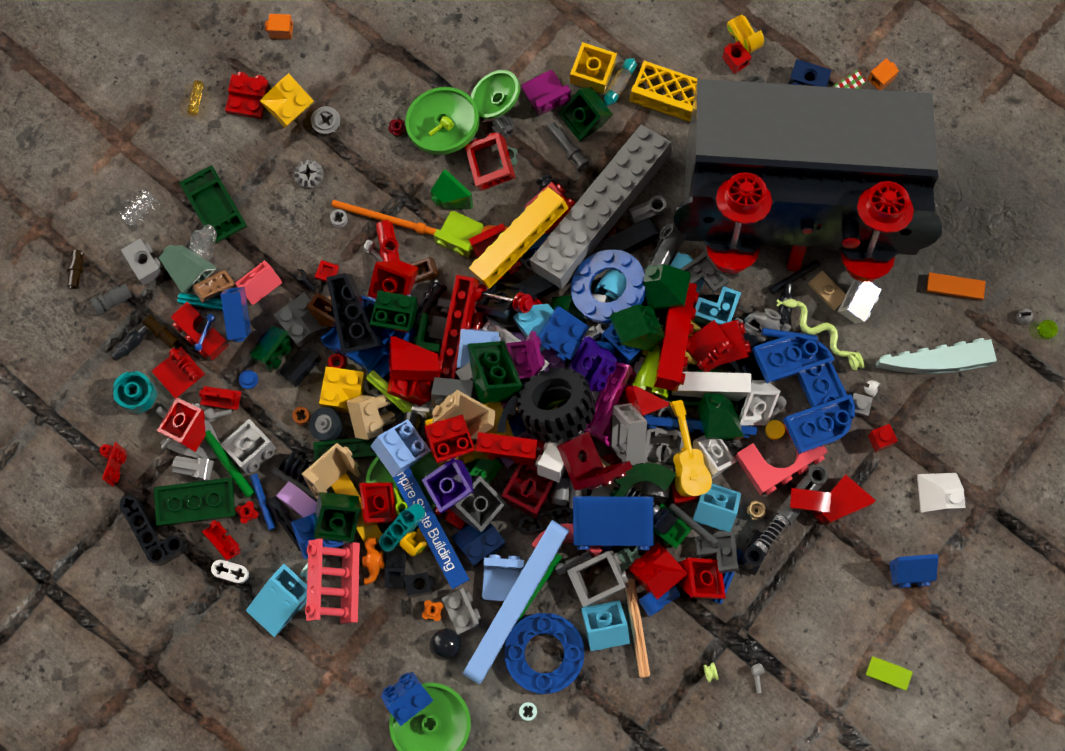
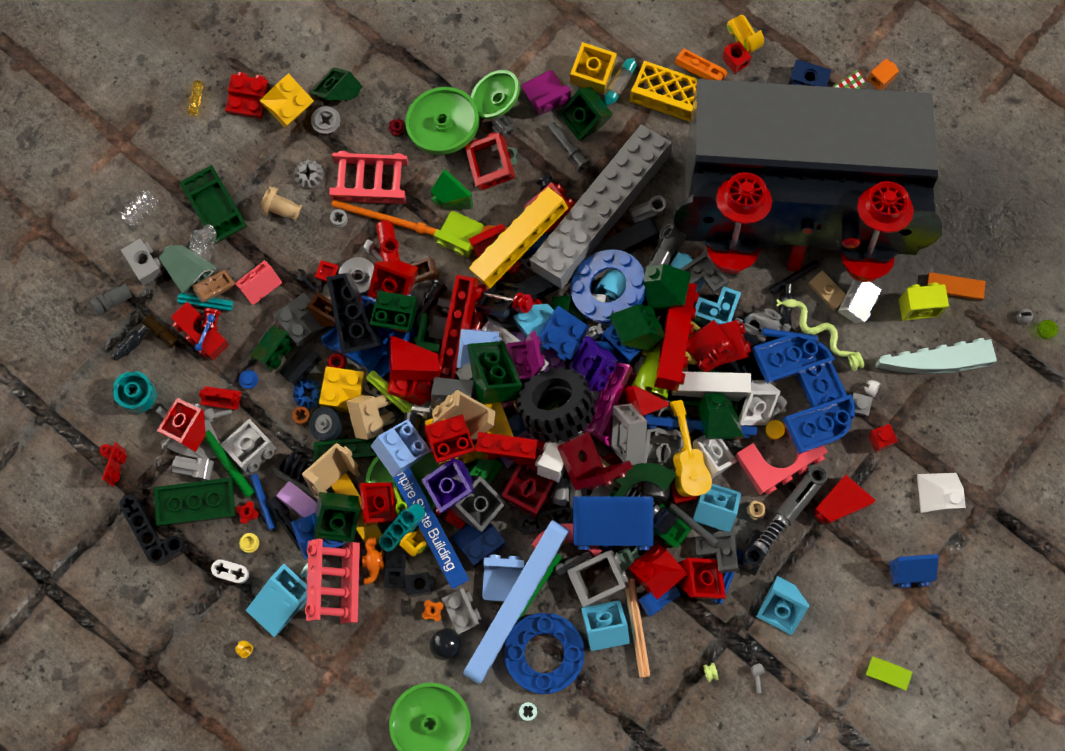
dark brown pin [67,250,84,289] -> none
red hinge [152,347,205,399] -> none
red hinge [202,520,241,561] -> none
blue brick [220,287,251,342] -> none
orange brick [265,14,293,39] -> none
blue bracket [381,672,433,726] -> none
lime hand [428,116,454,136] -> none
black slope [497,396,517,435] -> none
red slope [790,488,831,513] -> none
none -> red bush [201,308,221,331]
none -> yellow hinge [235,640,253,658]
none -> light yellow plate [239,533,259,553]
none -> tan piece [260,187,302,222]
none -> blue gear [293,378,322,409]
none -> dark green slope [310,67,363,100]
none -> coral fence [329,151,408,204]
none -> light grey dish [339,257,374,293]
none -> orange plate [674,48,727,80]
none -> medium azure slope [756,576,809,635]
none -> neon yellow slope [899,283,949,321]

